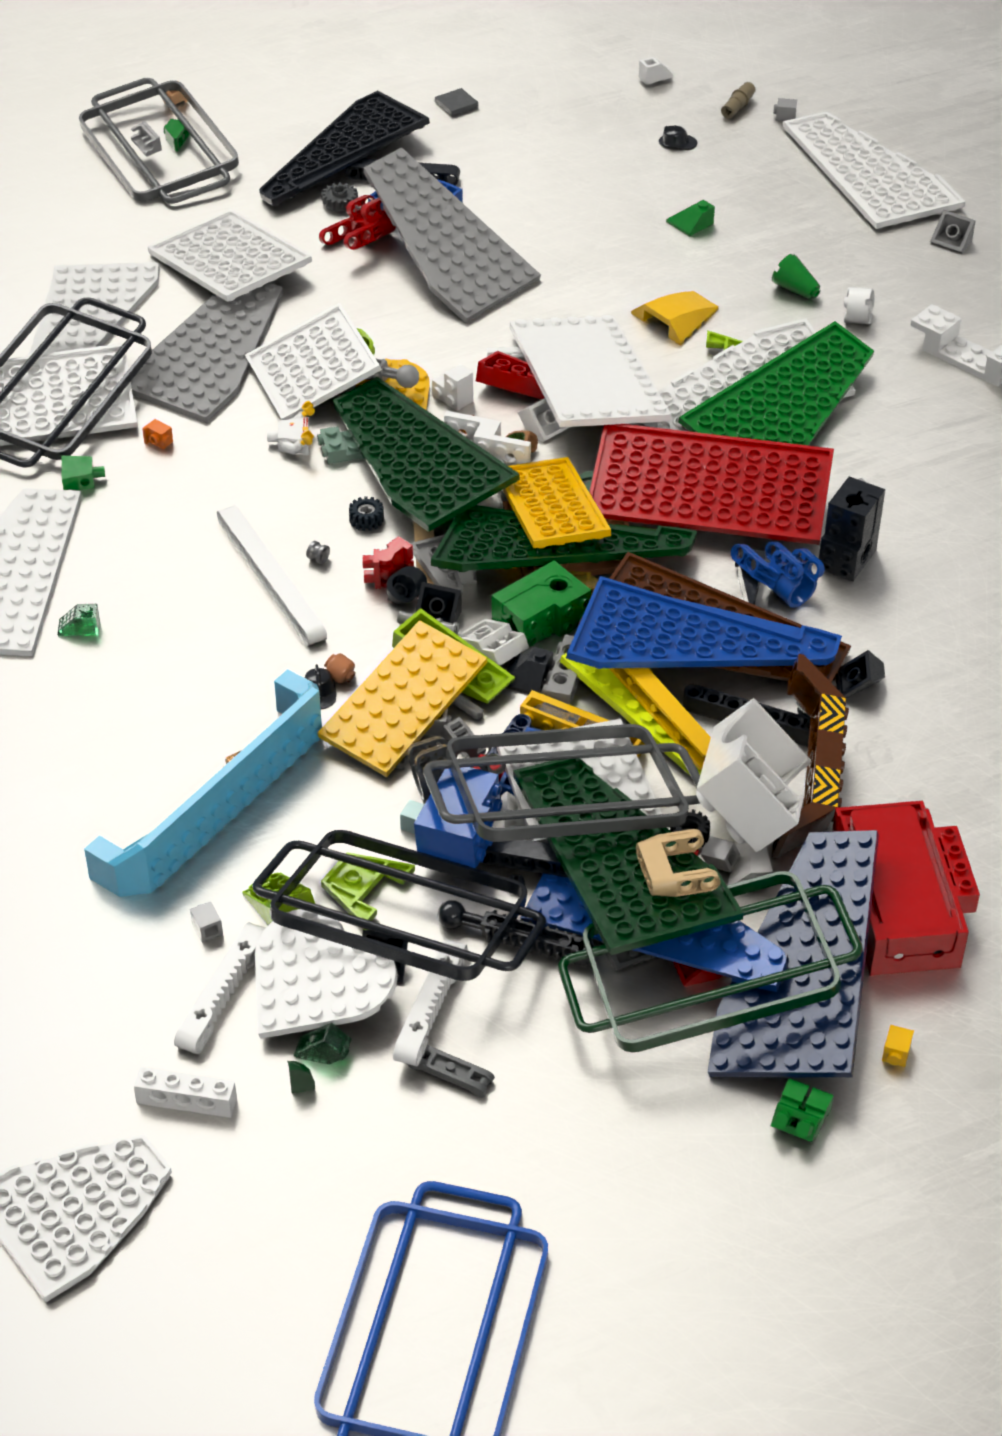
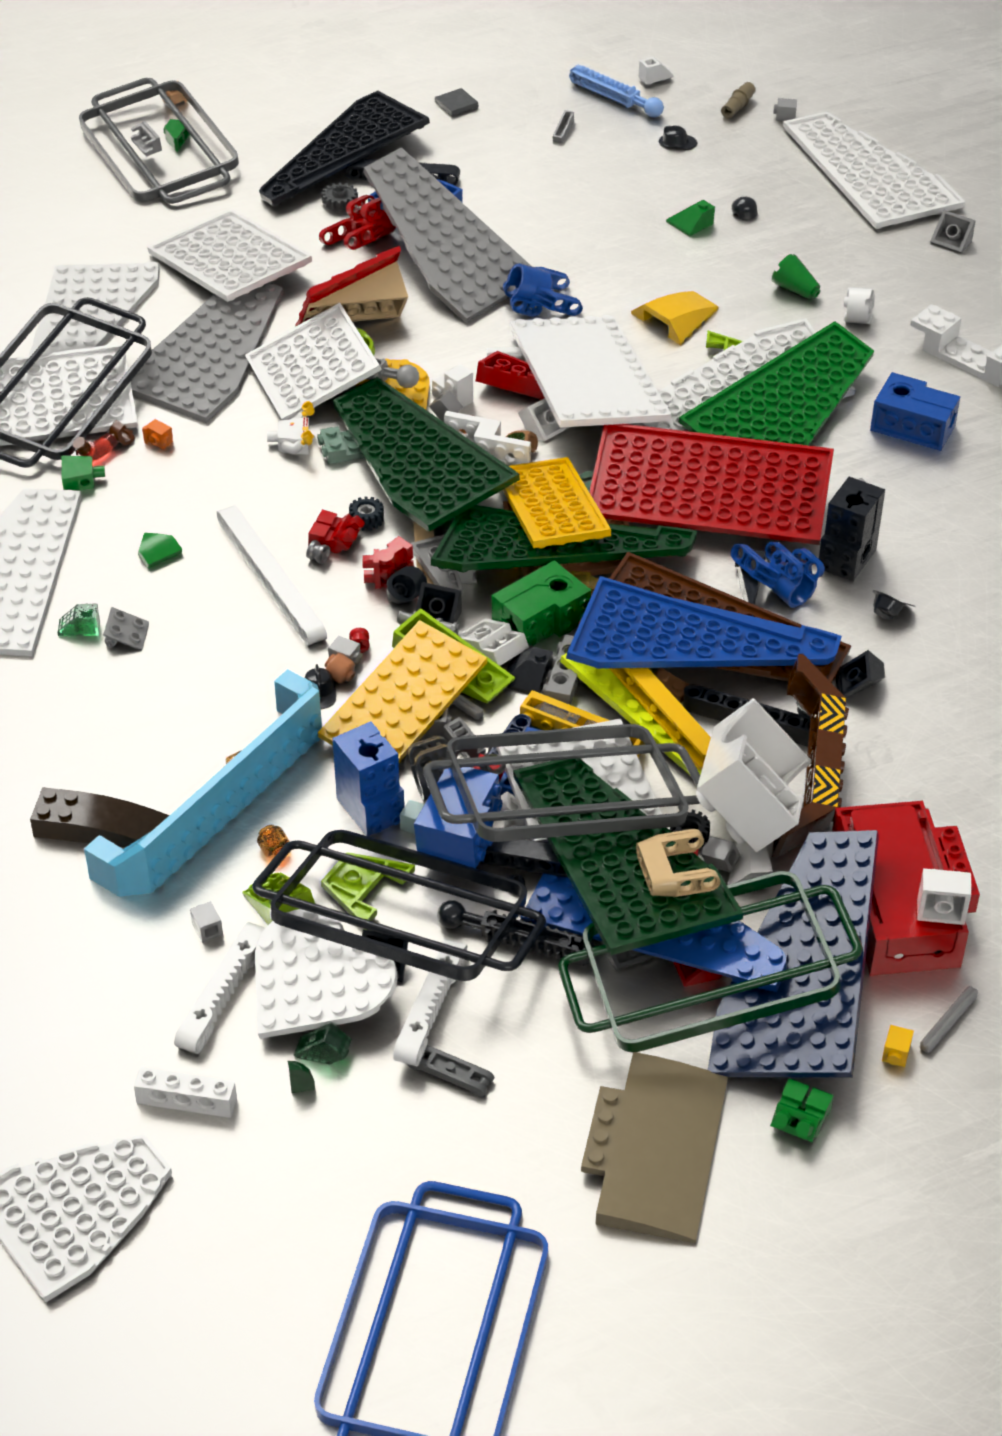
none -> dark brown slope [30,787,169,848]
none -> piece [73,420,135,461]
none -> light grey hinge [103,606,149,650]
none -> green slope [138,532,183,568]
none -> clear orange head [257,825,290,858]
none -> tan piece [295,246,408,327]
none -> red hips [308,509,365,553]
none -> brick [328,635,362,665]
none -> blue piece [332,721,405,837]
none -> red wheel [349,627,370,653]
none -> light grey brick [429,390,463,422]
none -> blue piece [503,263,583,317]
none -> light grey piece [553,110,574,143]
none -> light blue gear [569,64,664,118]
none -> dark tan slope [581,1052,728,1244]
none -> medium nougat plate [653,668,689,703]
none -> black hair [731,196,758,220]
none -> blue piece [870,372,961,451]
none -> black piece [872,590,915,619]
none -> white brick [917,868,971,925]
none -> light grey axle [919,986,978,1053]

